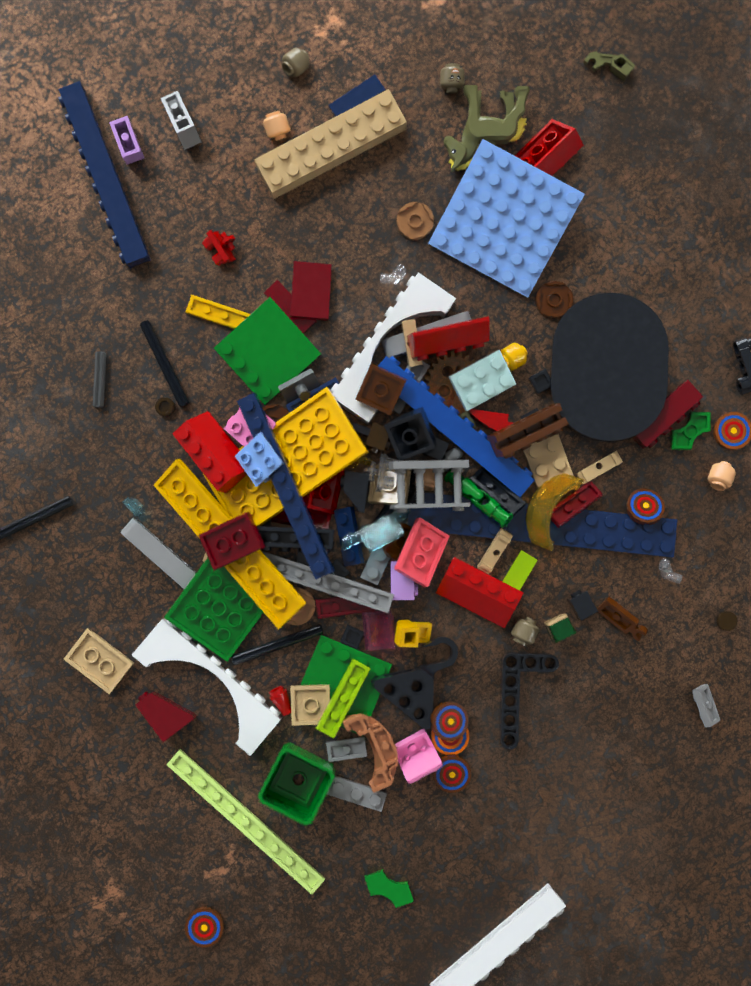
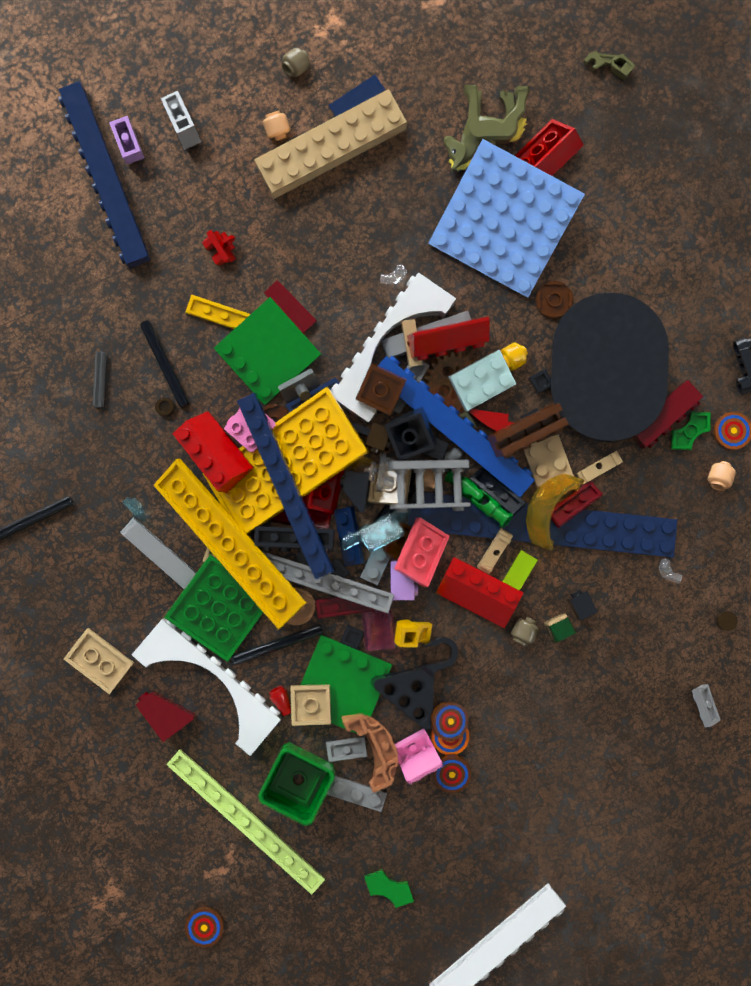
dark red tile [198,511,265,571] -> none
light blue hinge [235,432,283,487] -> none
dark red tile [290,261,332,321] -> none
lime plate [315,659,371,738] -> none
medium nougat tile [396,202,434,240] -> none
dark tan head [440,63,465,94] -> none
black beam [499,652,559,750] -> none
reddish brown plate [597,596,648,641] -> none
reddish brown tile [626,488,665,525] -> none

